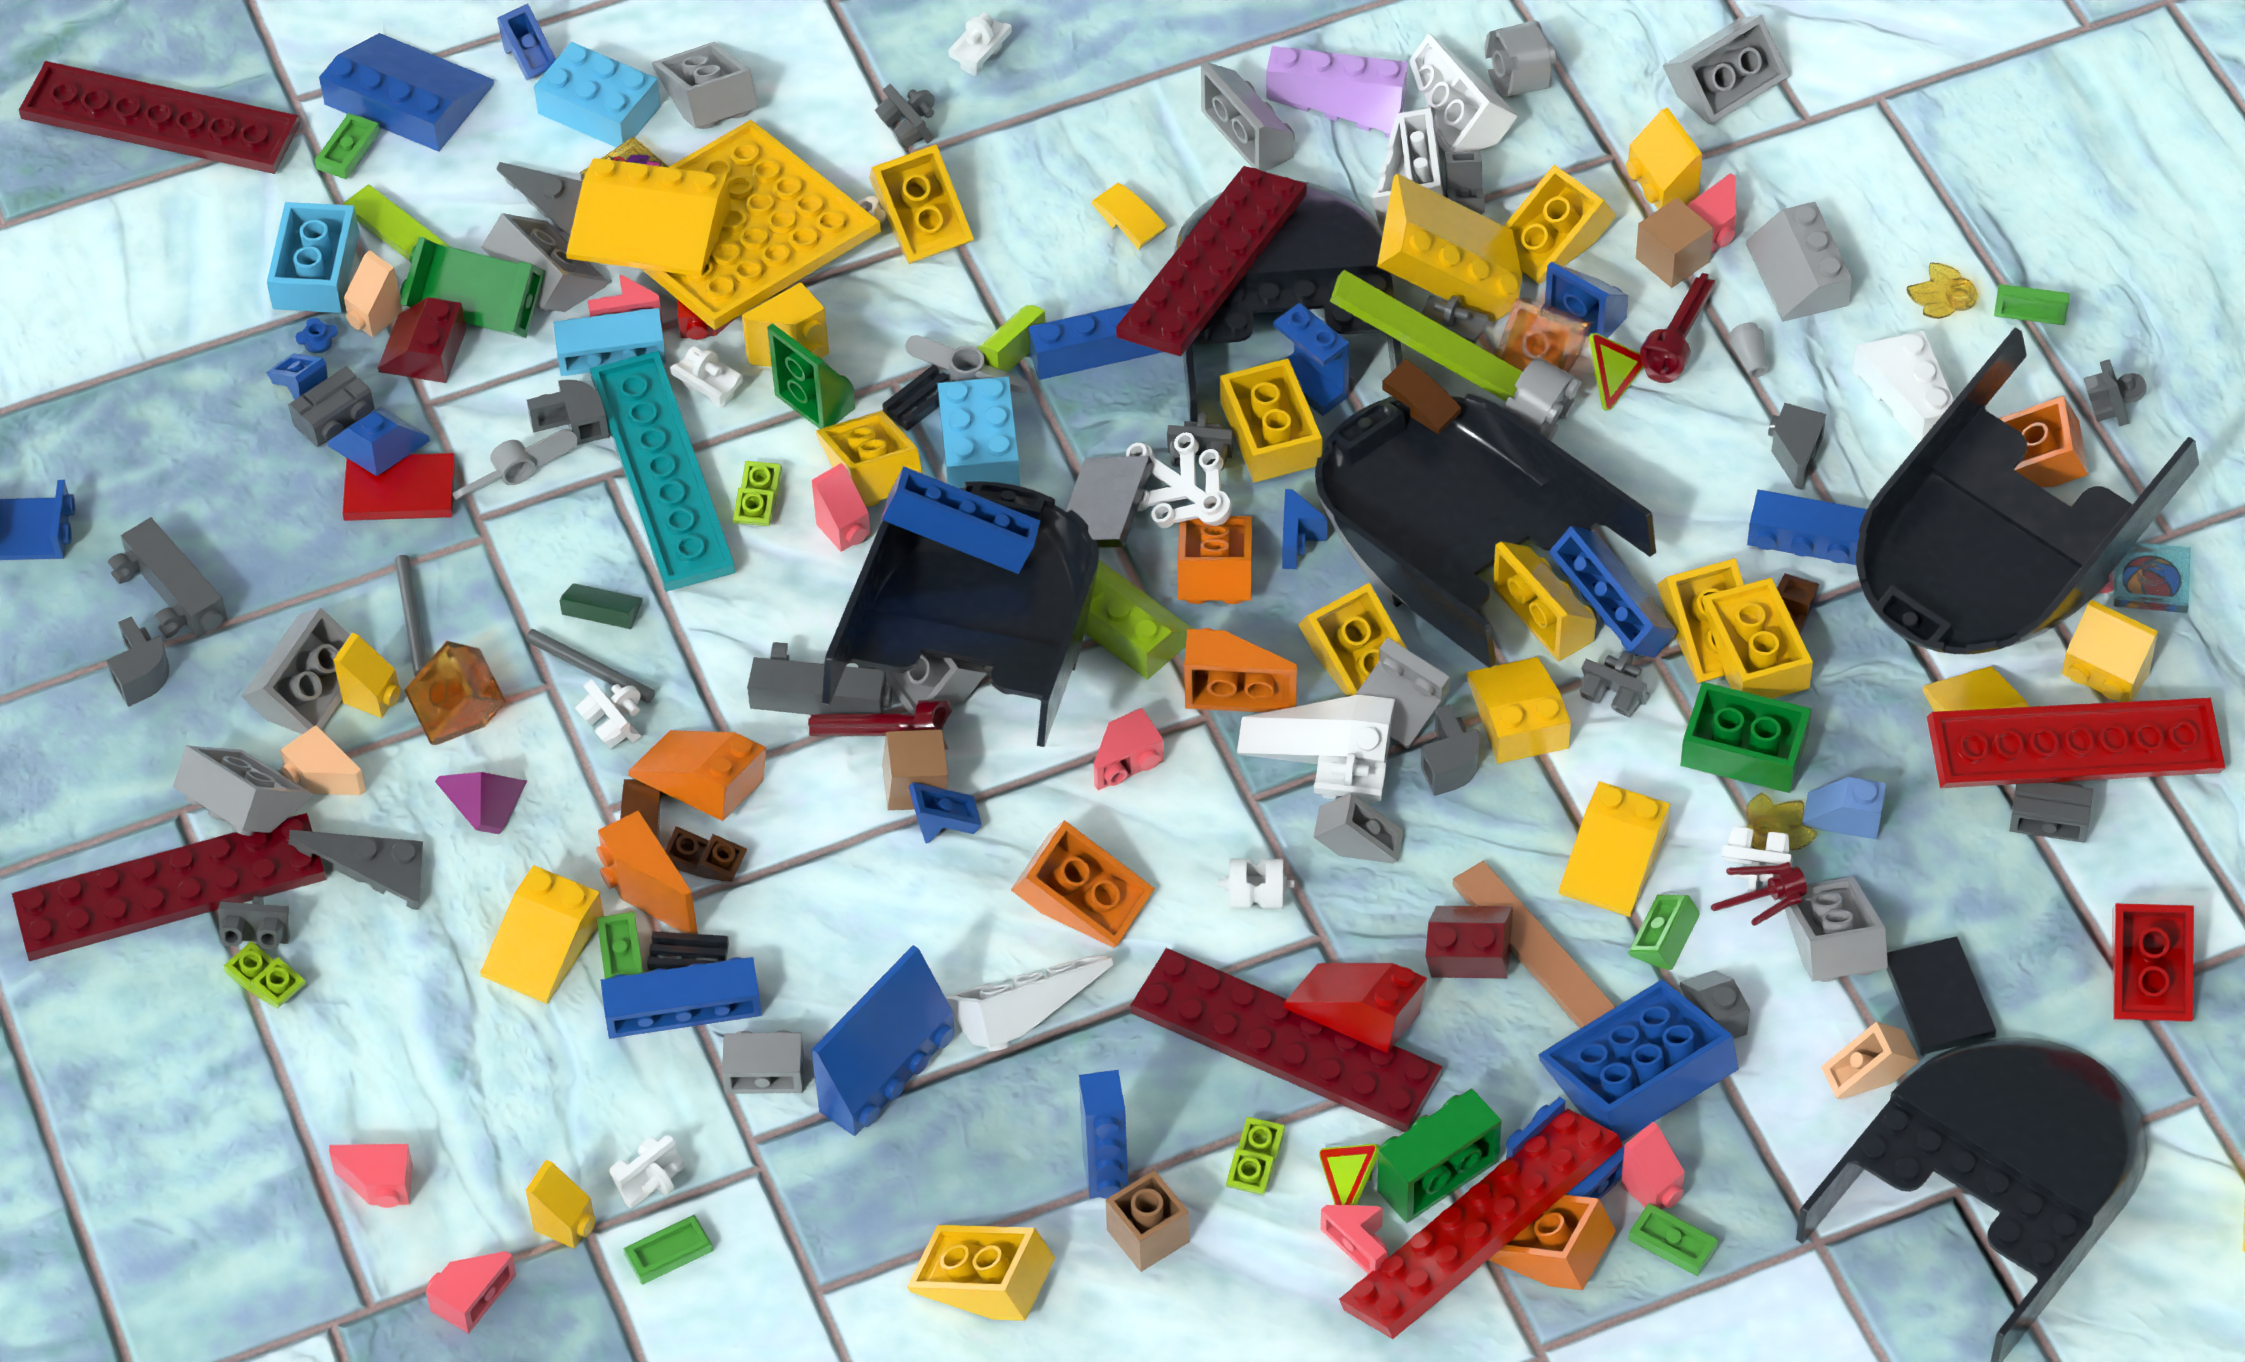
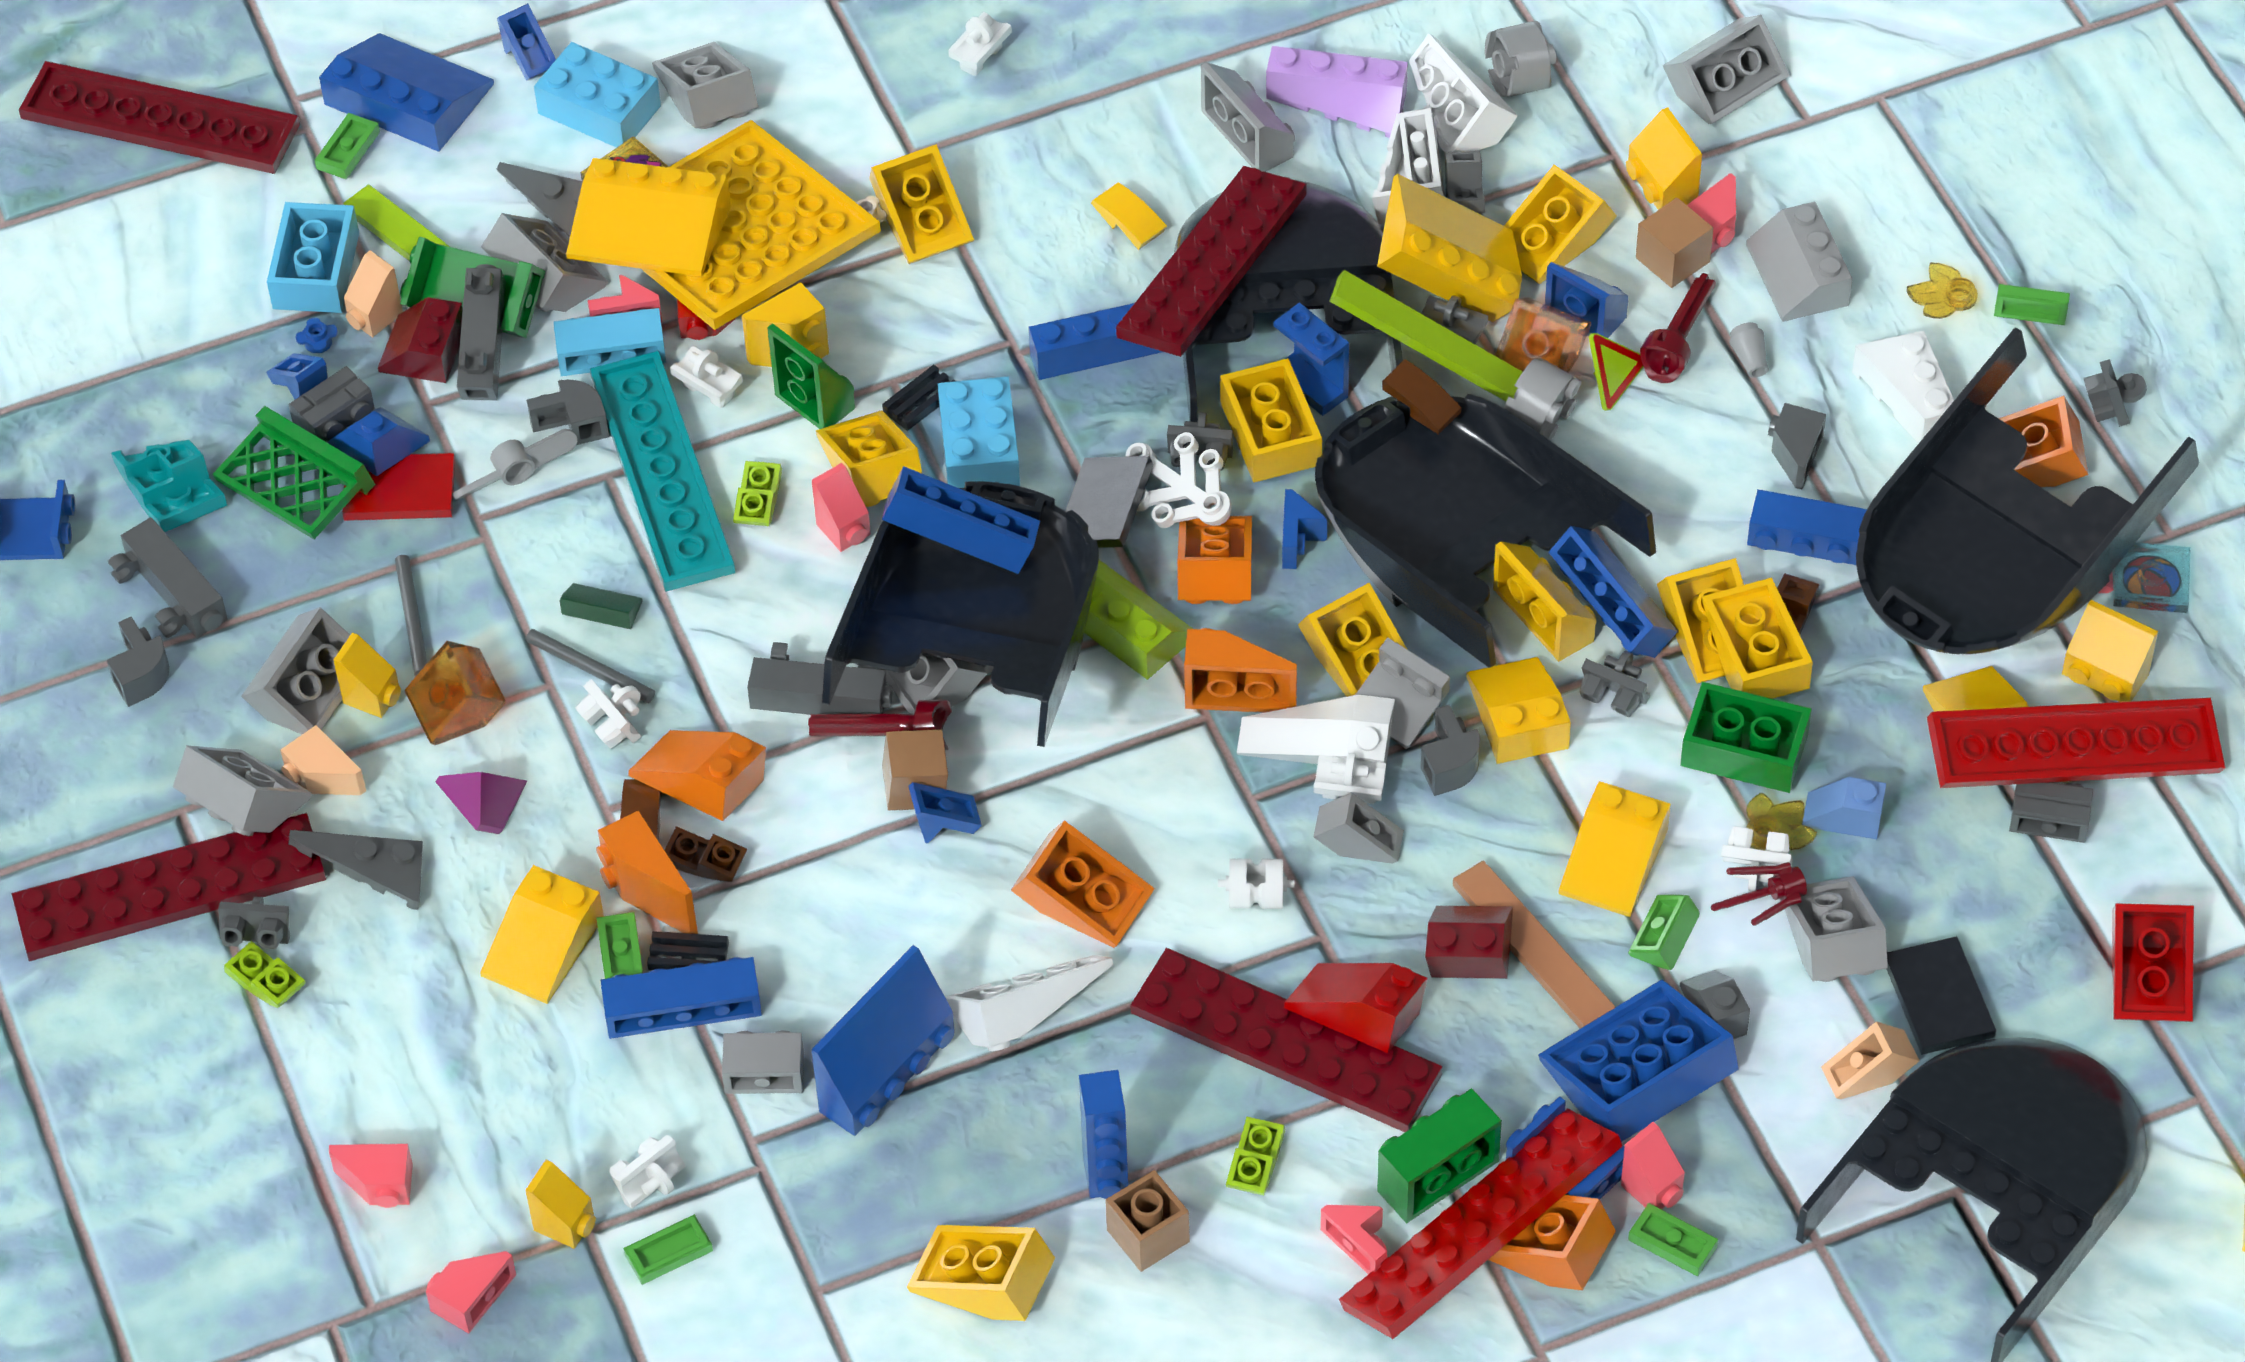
dark grey hips [874,84,935,148] -> none
light grey piece [905,335,1029,393] -> none
lime brick [977,305,1046,372] -> none
coral slope [1094,708,1164,791] -> none
piece [1319,1144,1380,1205] -> none
none -> teal slope [111,440,227,532]
none -> green fence [212,405,375,540]
none -> dark grey brick [457,264,506,401]

